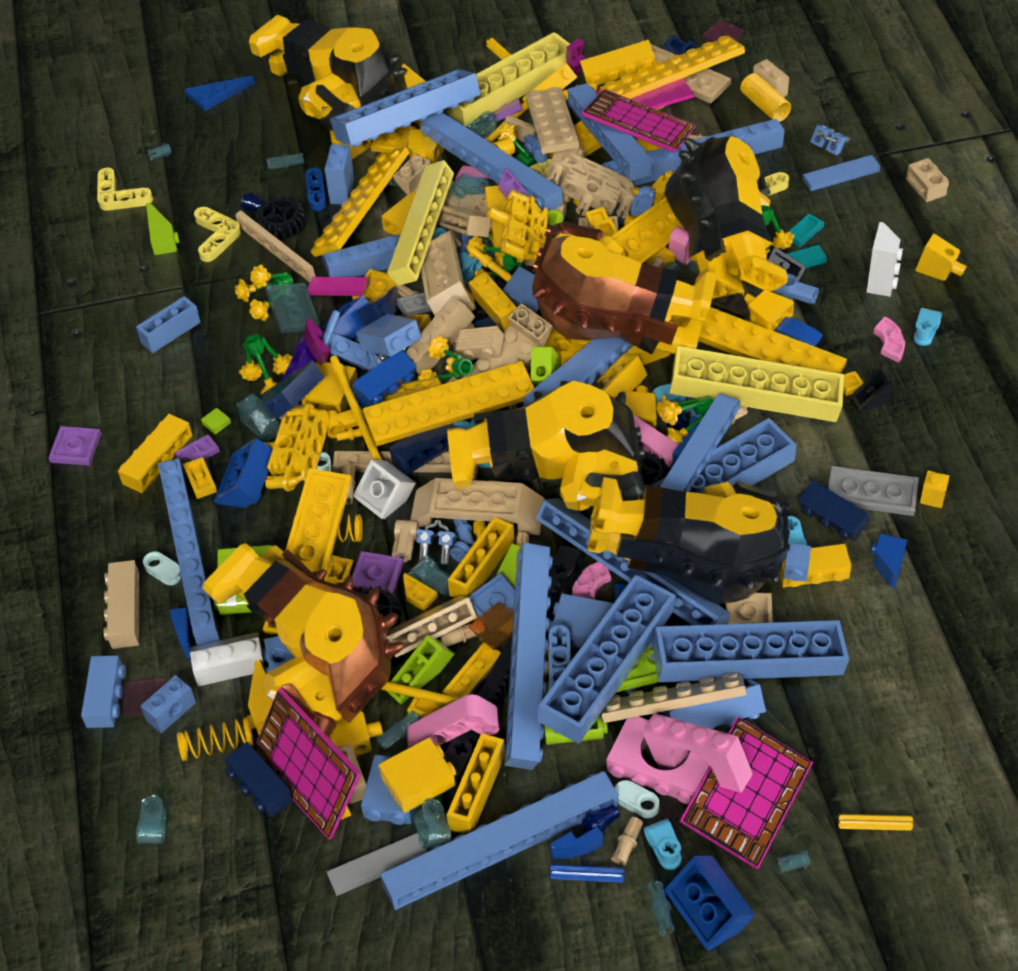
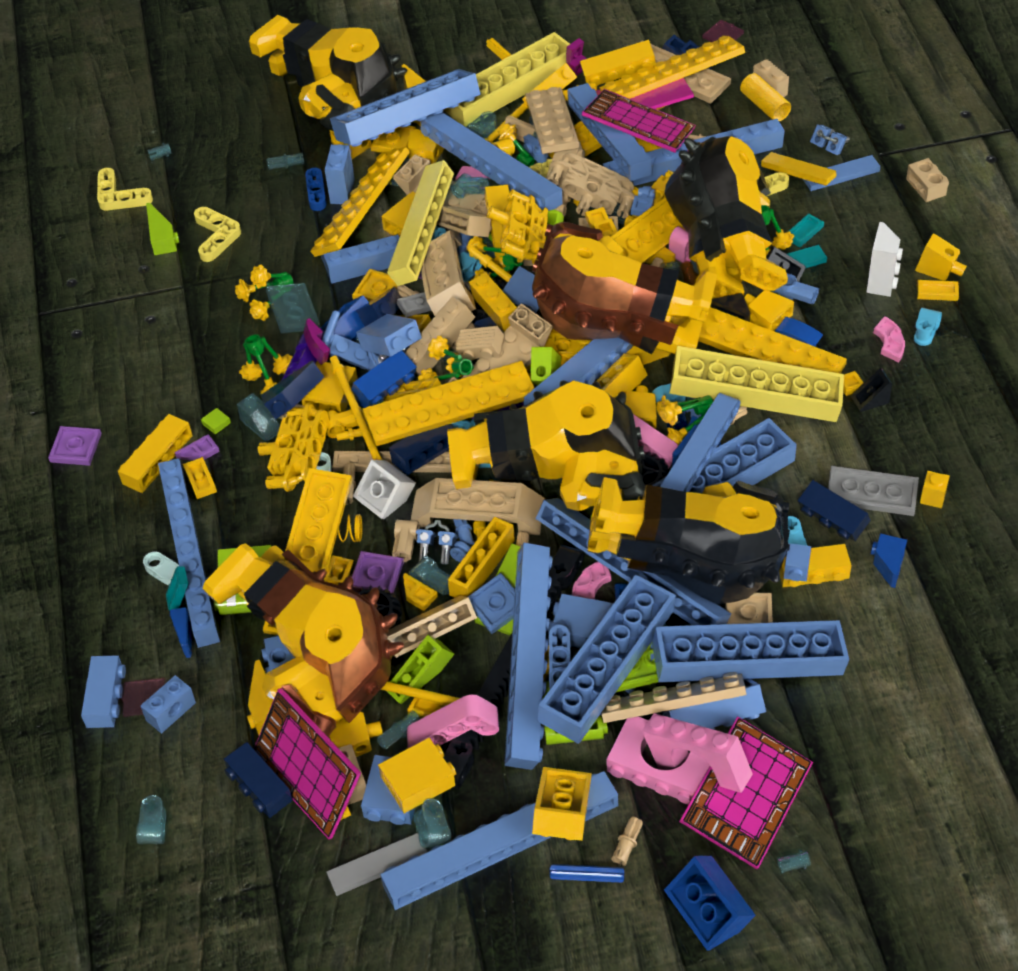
tan brick [104,560,139,649] -> none
medium blue brick [136,296,201,353] -> none
yellow piece [177,717,253,761] -> none
blue wing [185,75,255,111] -> none
white slope [190,632,265,686] -> none
blue slope [213,438,273,508] -> none
tan tile [236,210,316,283] -> none
clear blue cone [240,193,267,212] -> none
black gear [255,196,306,240] -> none
dark pink tile [307,277,368,296] -> none
tan axle [439,621,485,647] -> none
yellow plate [442,643,501,698] -> none
yellow brick [447,733,505,835] -> none
clear orange piece [469,602,514,650] -> none
medium lavender tile [489,98,522,124] -> none
medium lavender tile [498,168,525,199] -> none
blue slope [550,827,603,859] -> none
clear blue cone [582,805,620,832] -> none
light aqua piece [615,780,659,818] -> none
medium azure piece [644,818,682,870] -> none
clear light blue pin [647,881,675,935] -> none
yellow axle [838,814,913,830] -> none
none -> teal tile [166,566,188,611]
none -> yellow slope [532,767,592,841]
none -> clear orange pin [680,261,698,285]
none -> yellow tile [761,152,836,186]
none -> yellow tile [917,280,959,301]

